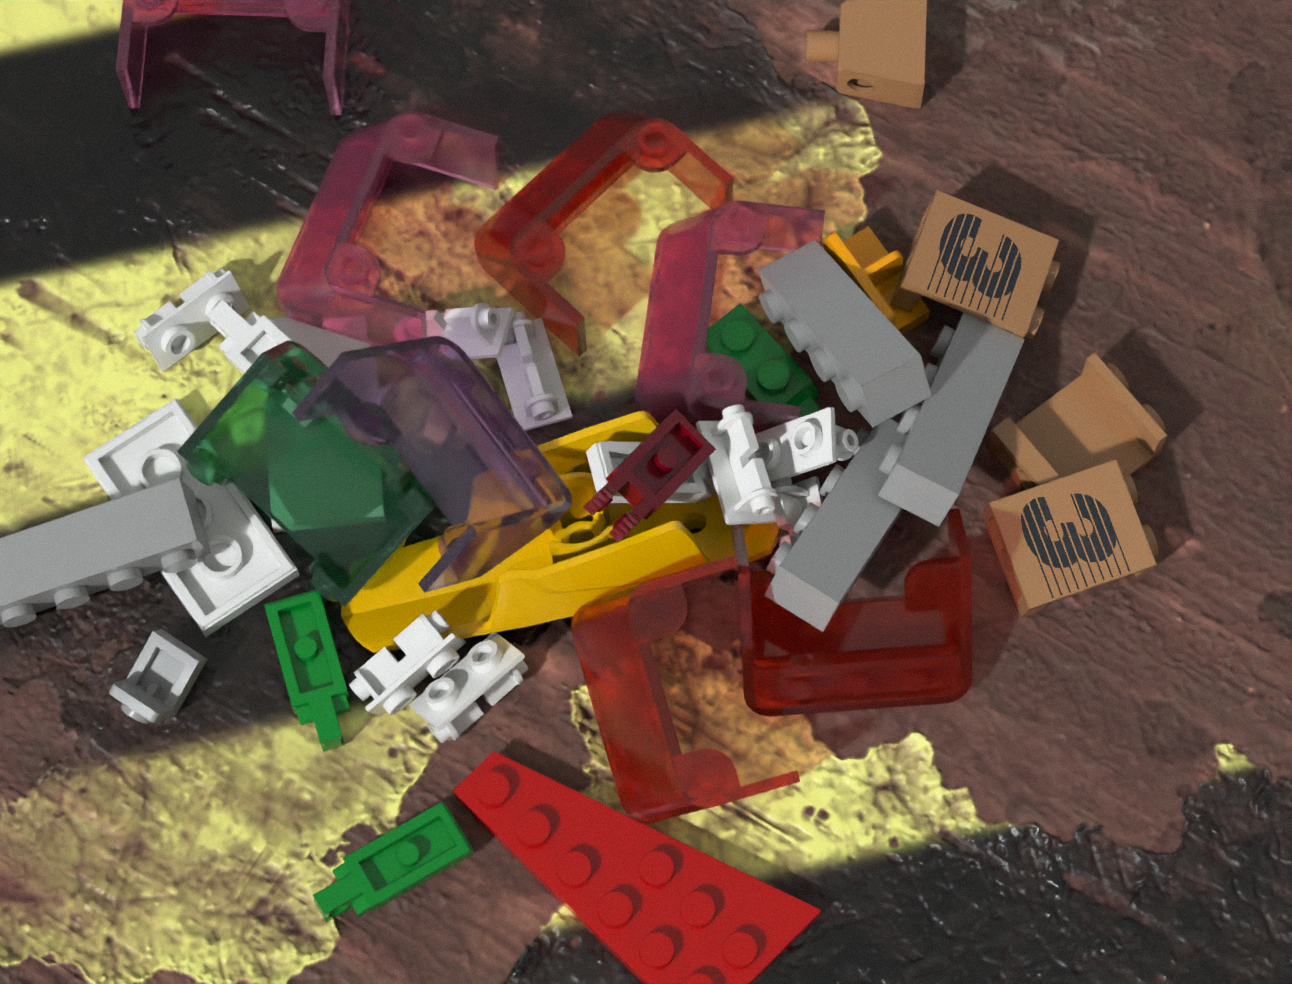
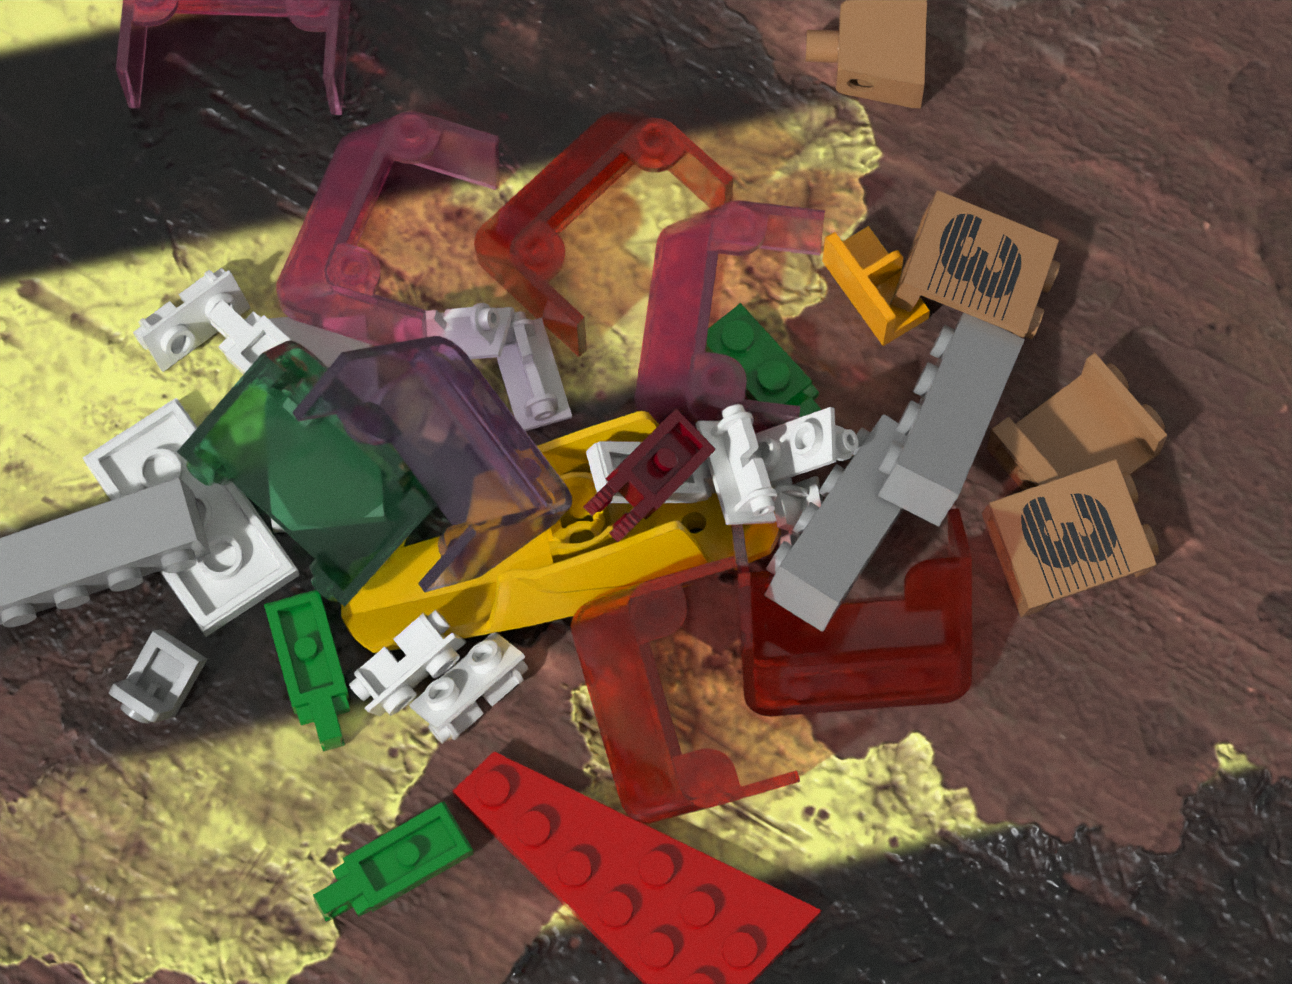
light grey brick [758,240,932,427] -> none

